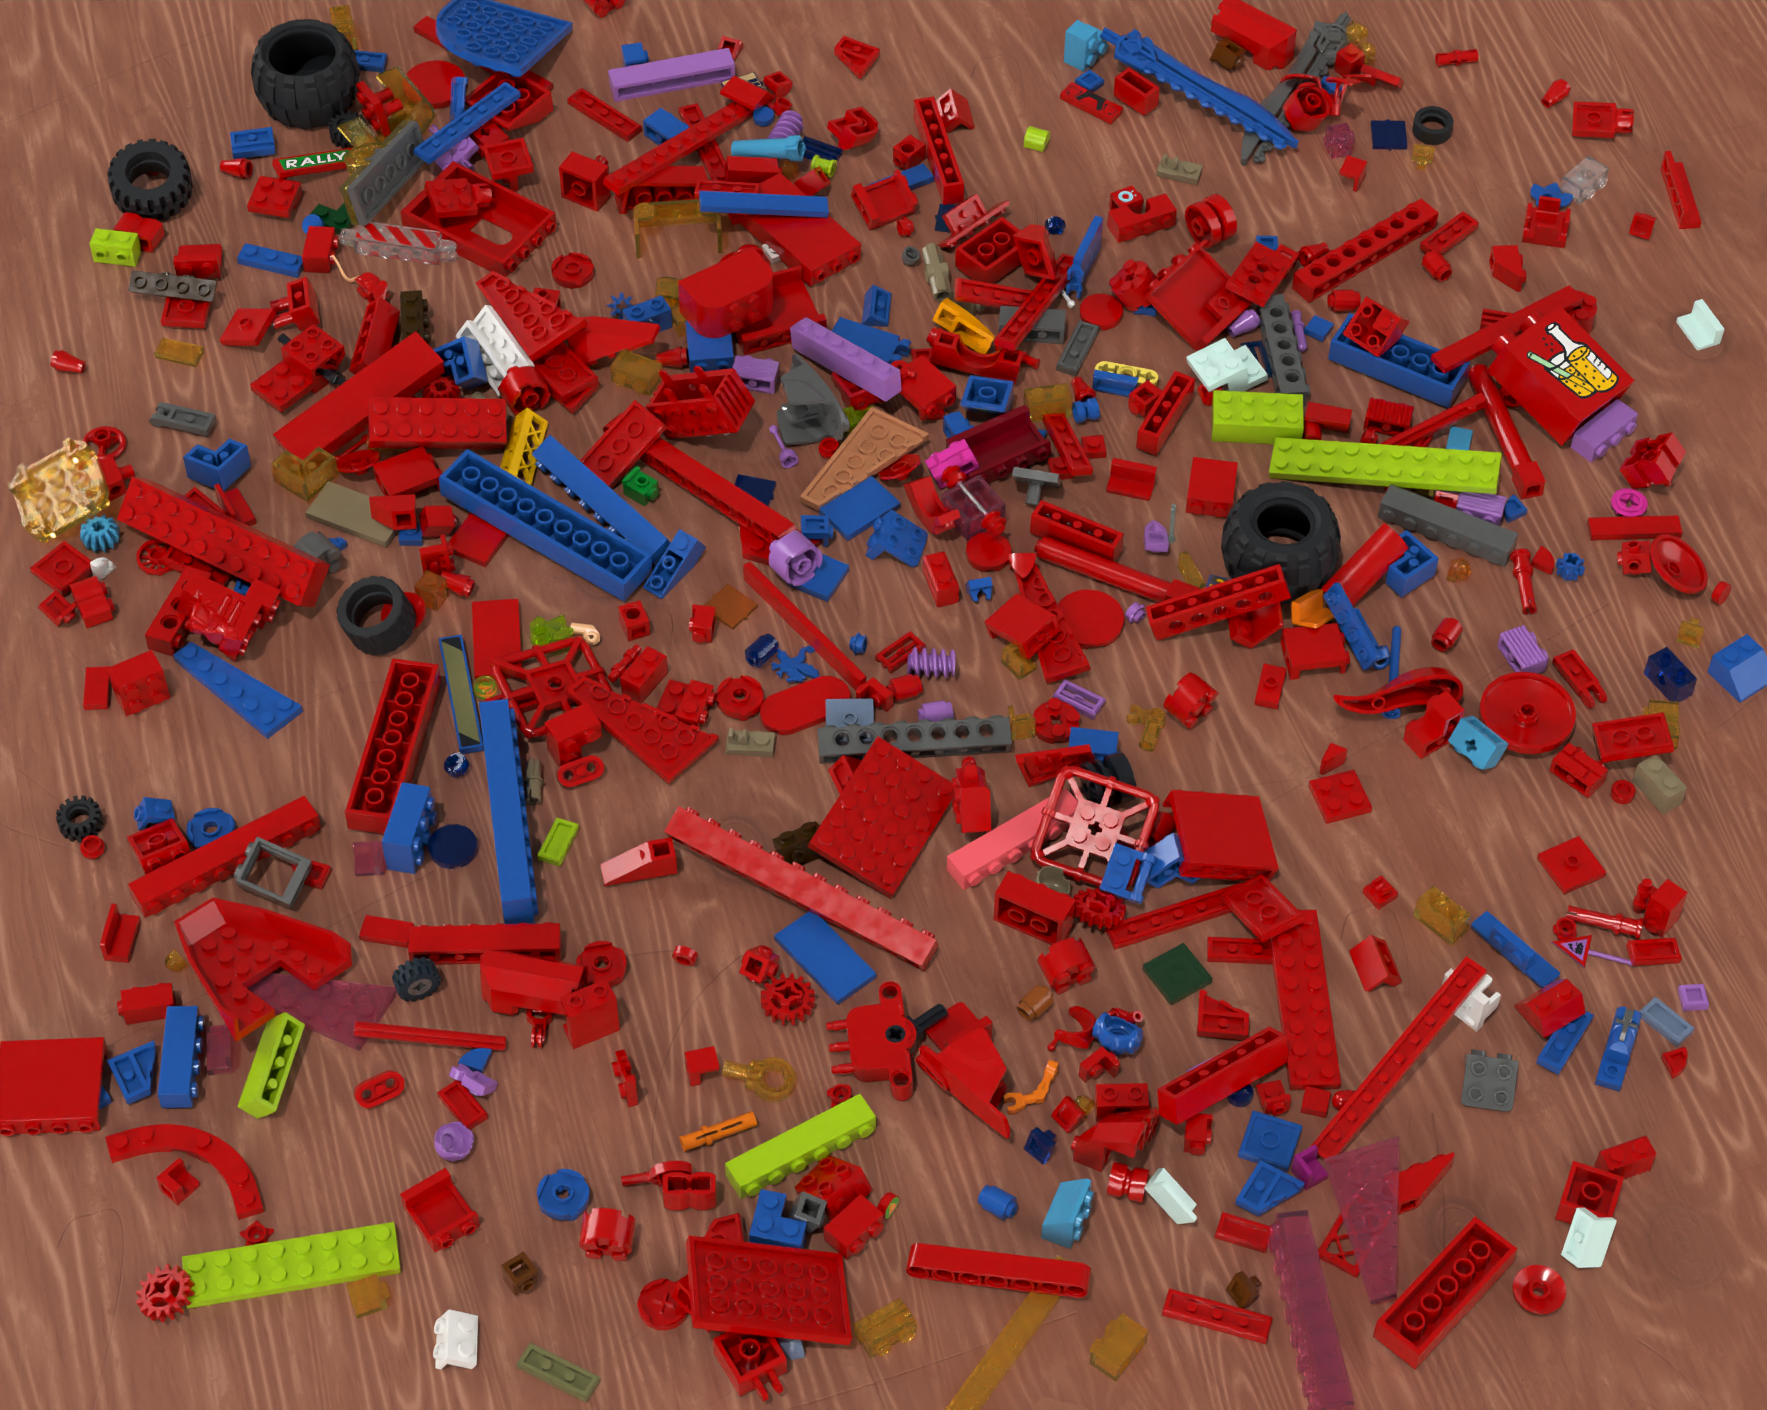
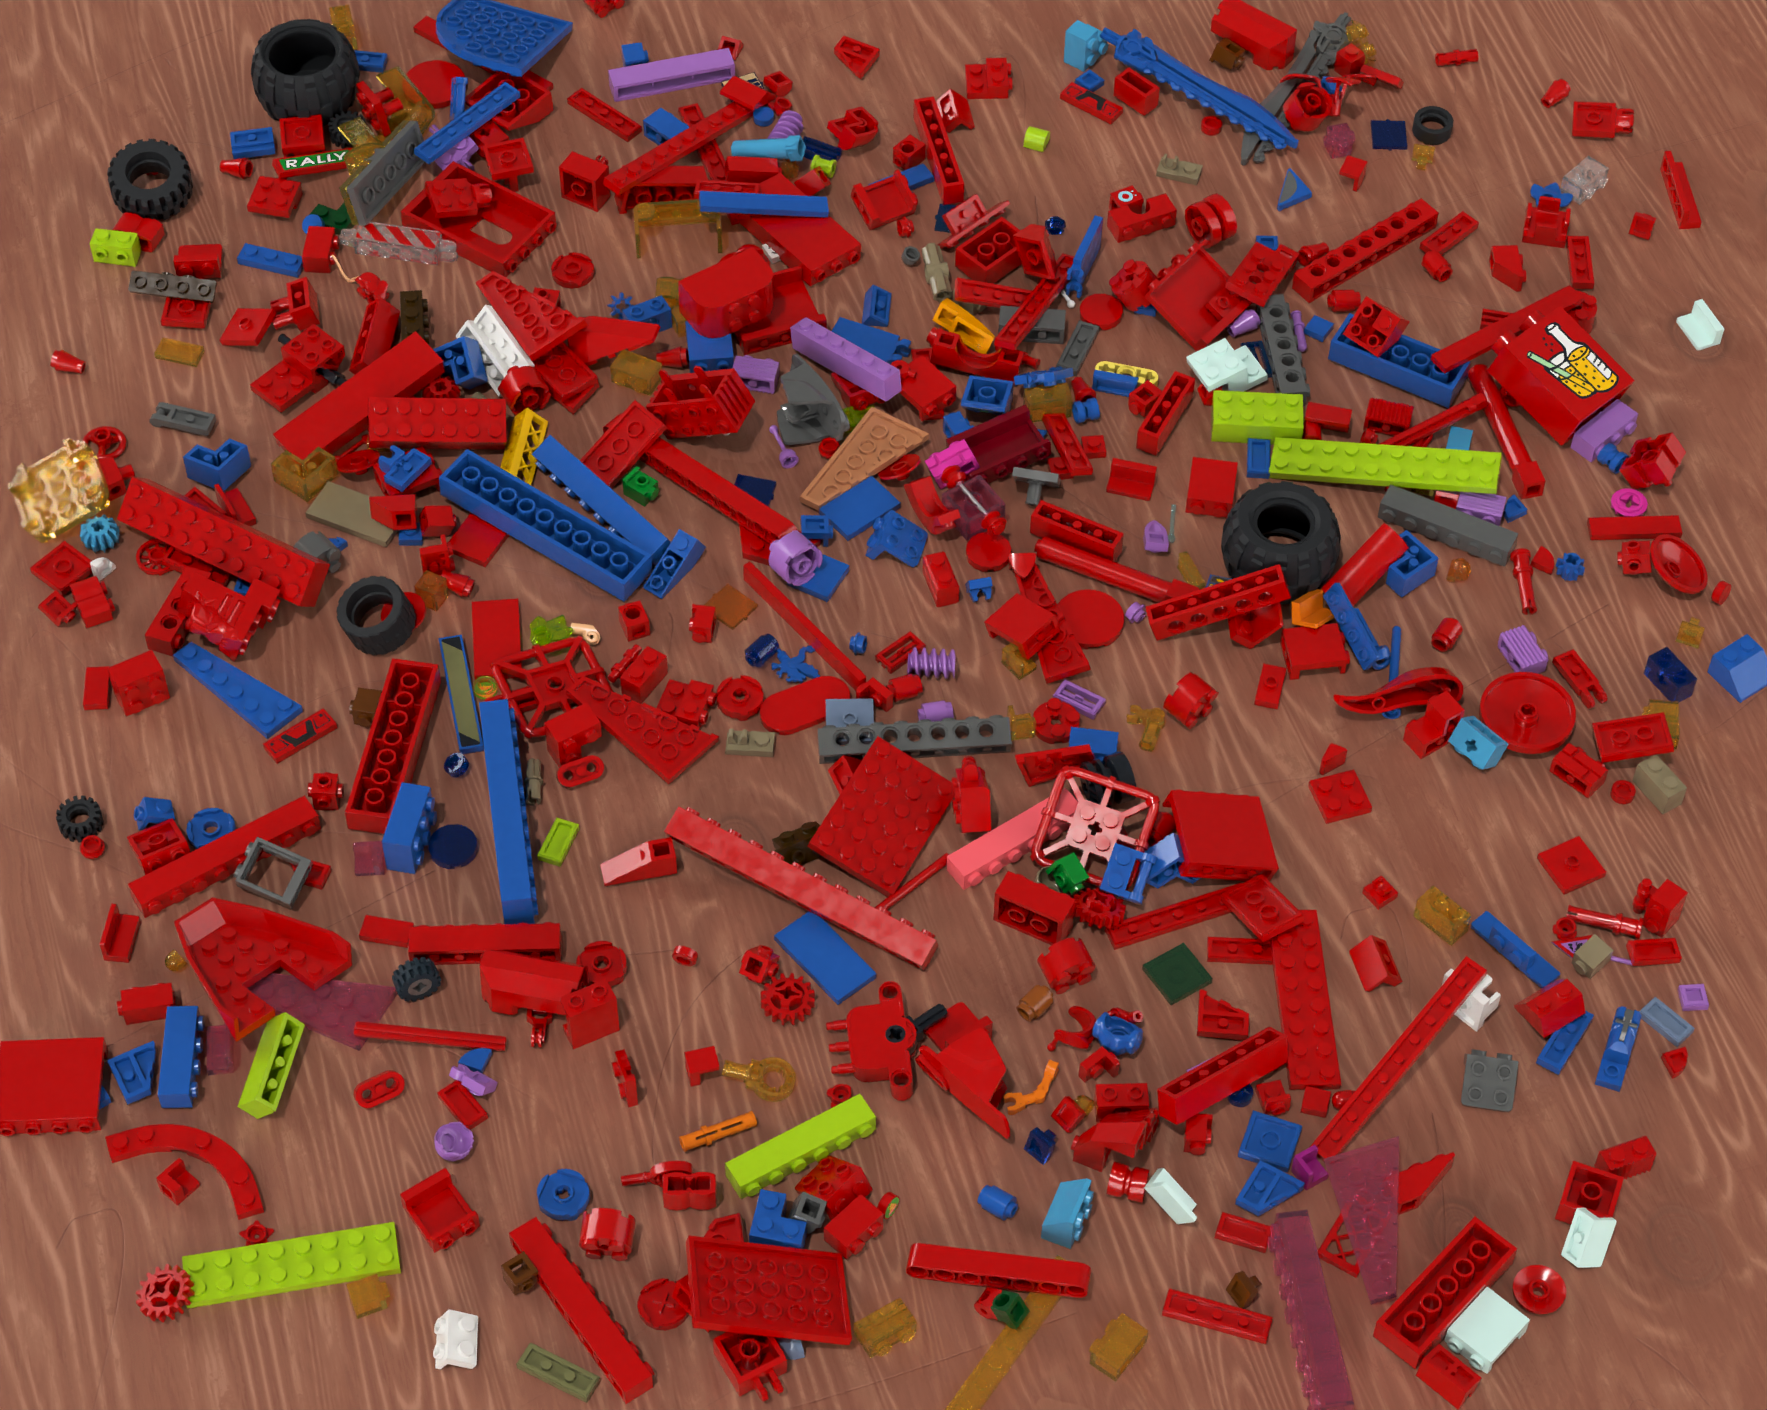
none -> red tile [263,708,337,764]
none -> red panel [279,114,326,157]
none -> red brick [308,772,344,810]
none -> reddish brown brick [349,687,382,727]
none -> blue plate [378,445,432,492]
none -> red brick [509,1217,654,1404]
none -> red bar [874,853,949,910]
none -> red plate [965,58,1012,99]
none -> dark green leg [974,1287,1030,1329]
none -> blue plate [1014,366,1073,388]
none -> green brick [1046,852,1089,895]
none -> red tile [1201,116,1222,136]
none -> blue tile [1247,438,1270,479]
none -> blue tile [1277,168,1312,211]
none -> red hinge [1416,1344,1482,1409]
none -> light aqua panel [1444,1287,1530,1374]
none -> red plate [1566,236,1594,289]
none -> dark tan brick [1571,934,1614,979]
none -> blue wheel [1597,443,1629,474]

